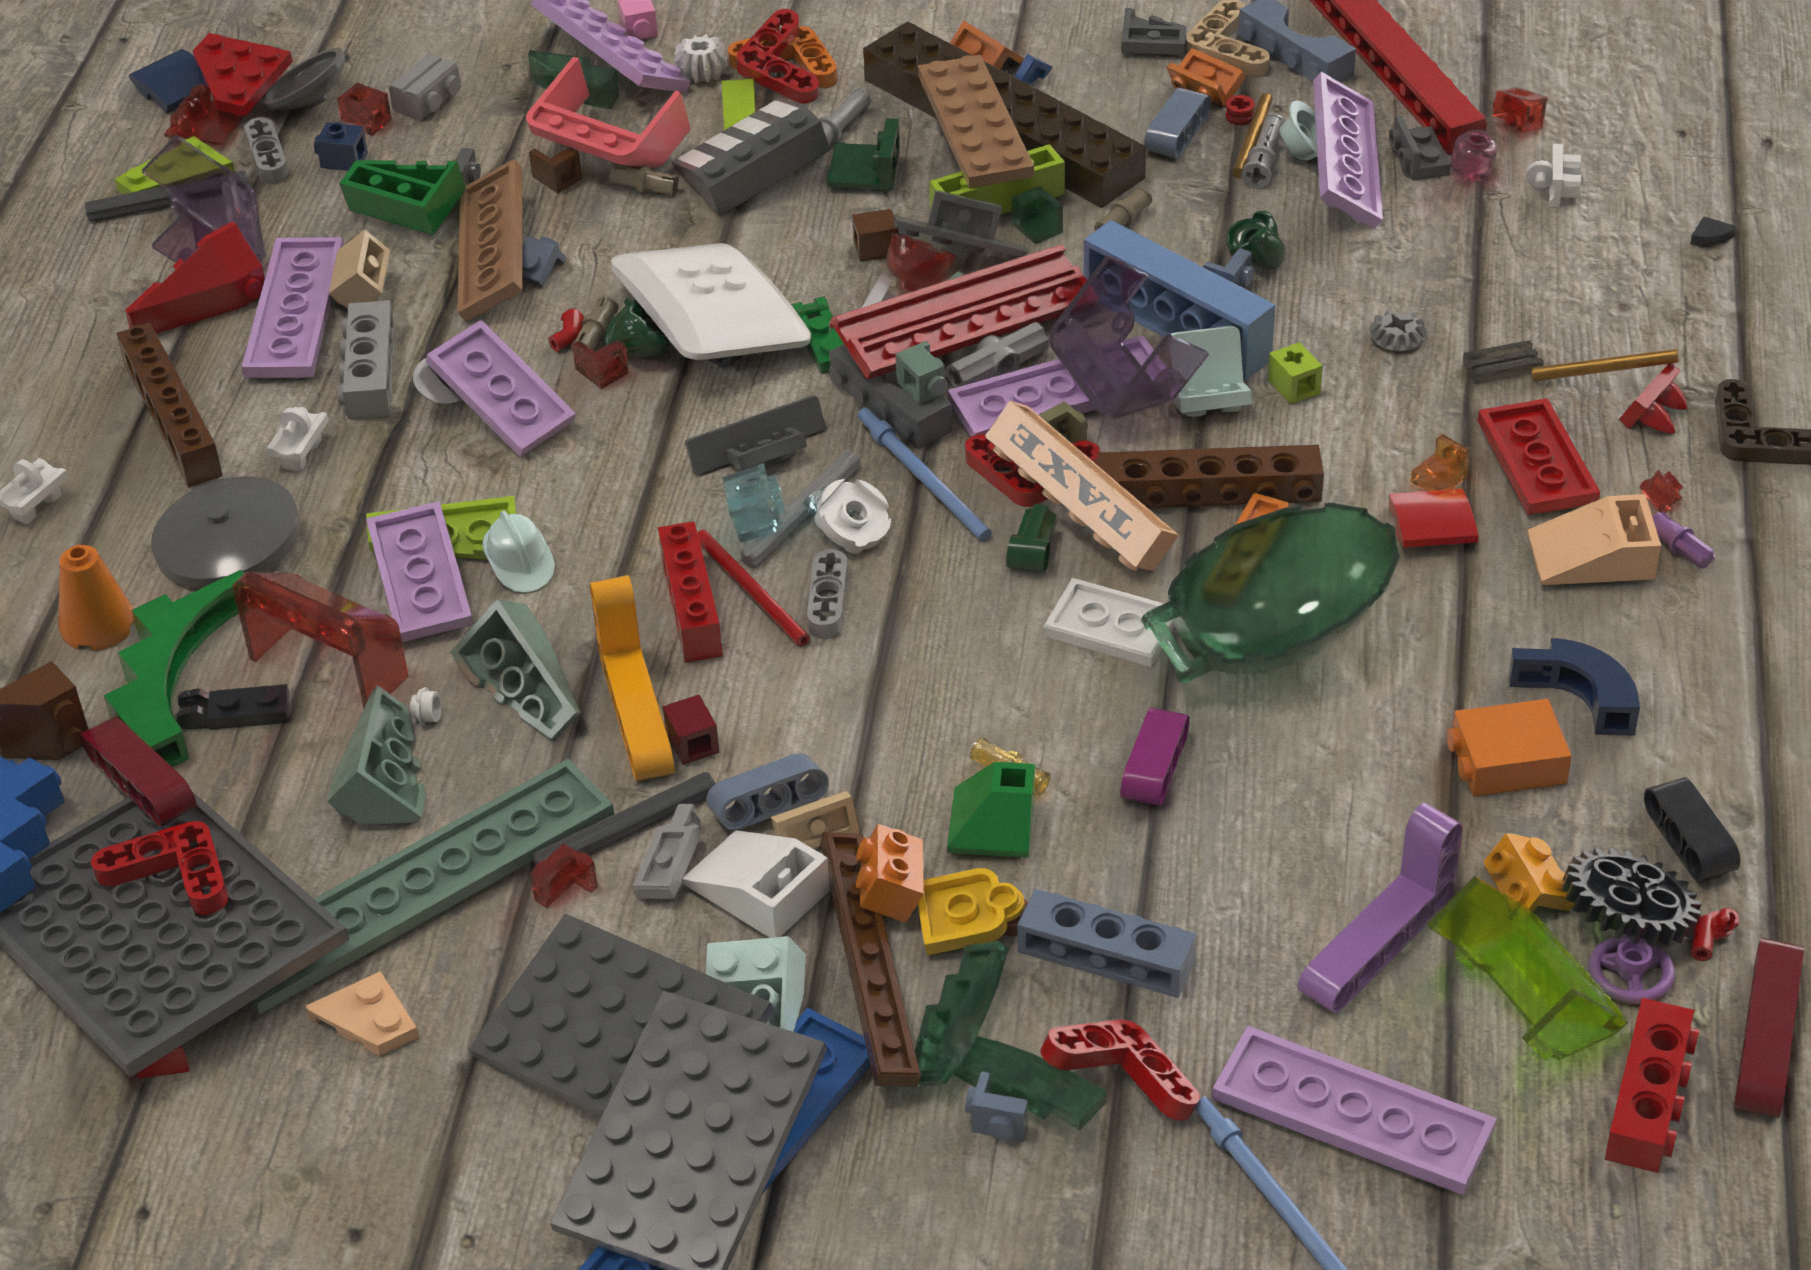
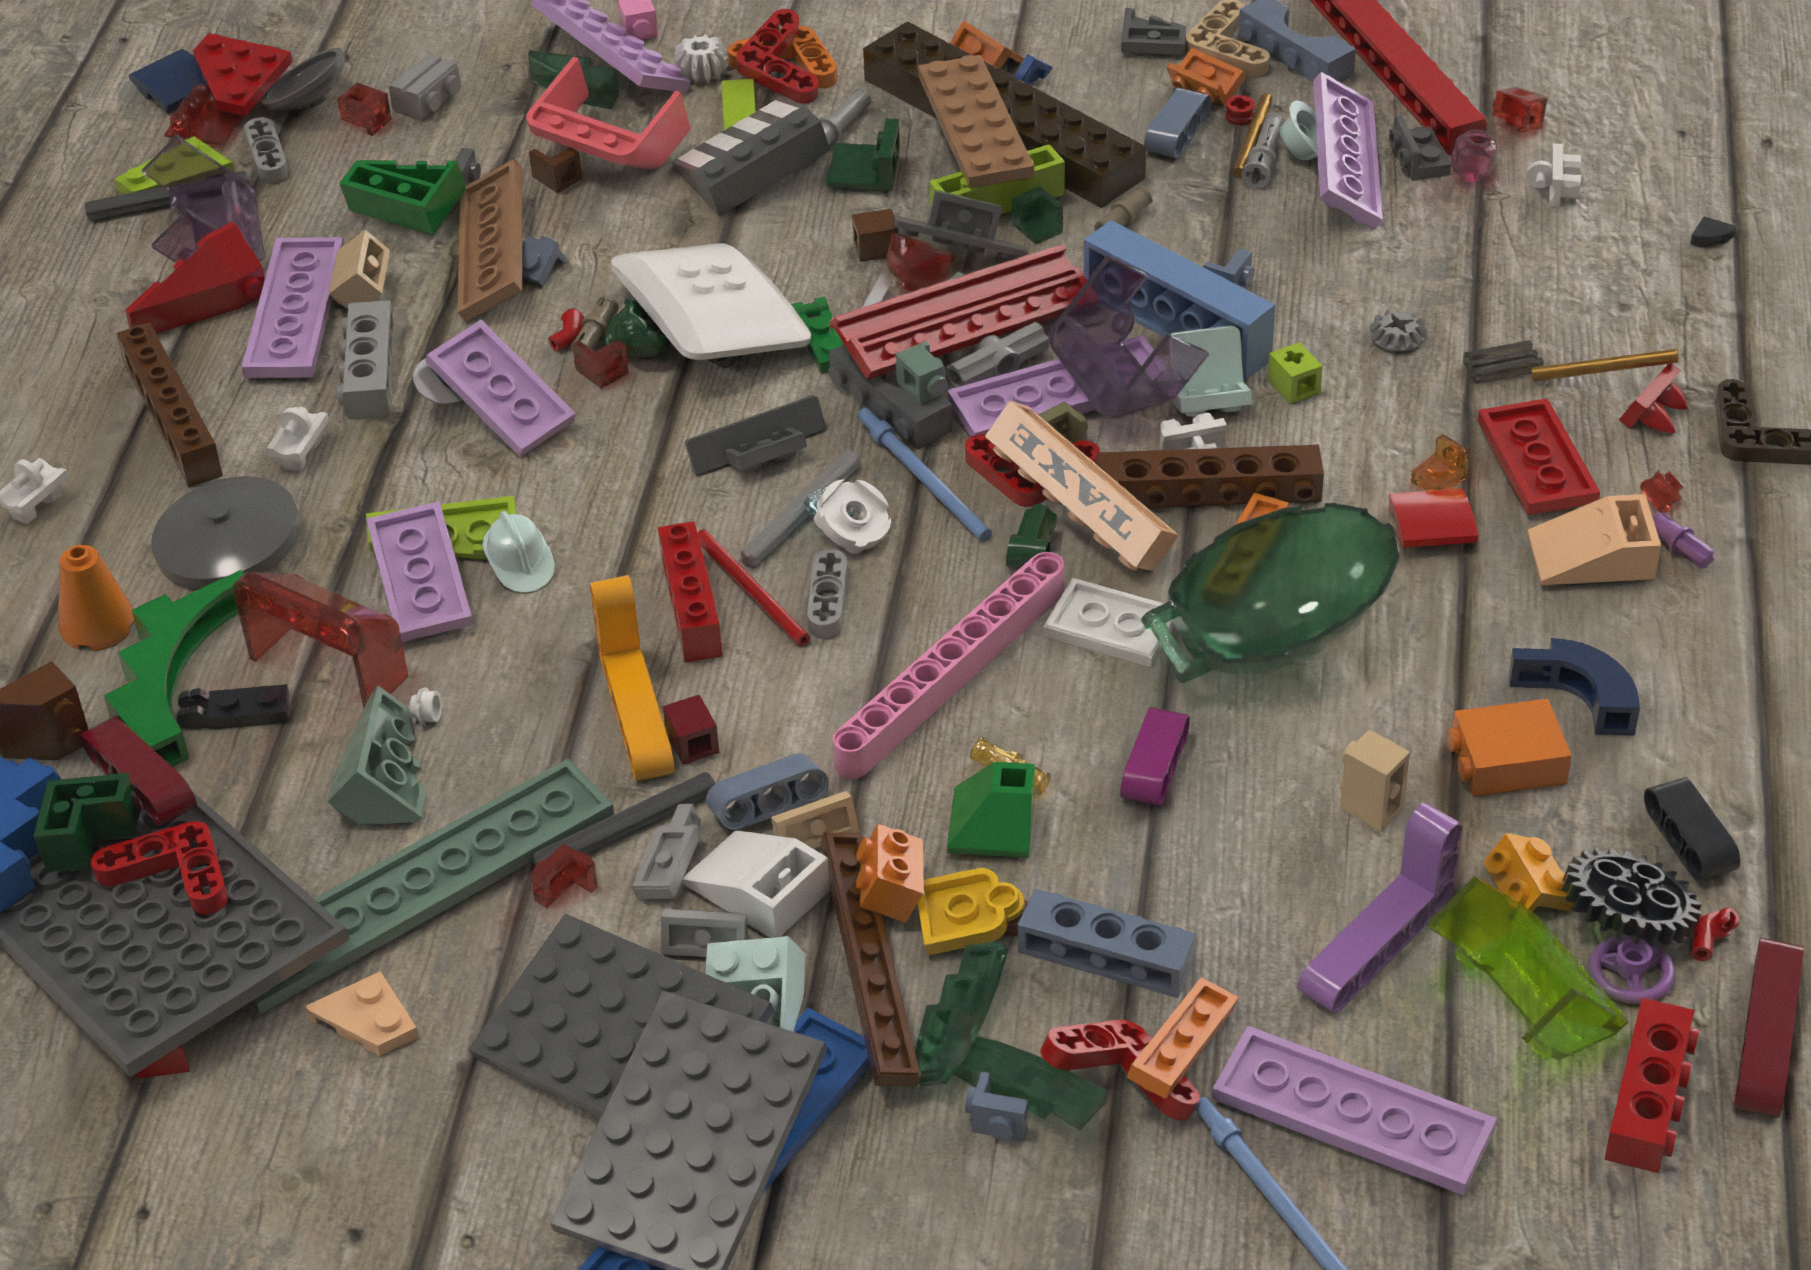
dark blue brick [314,122,368,171] -> none
sand green wedge [450,599,580,740] -> none
dark tan pin [609,163,679,197] -> none
clear light blue brick [722,463,786,543] -> none
dark green hair [1226,211,1286,270] -> none
none -> dark green brick [33,773,141,873]
none -> light grey tile [661,908,747,957]
none -> bright pink beam [833,552,1064,779]
none -> orange plate [1127,977,1239,1099]
none -> white hips [1160,413,1227,450]
none -> tan brick [1339,730,1410,832]

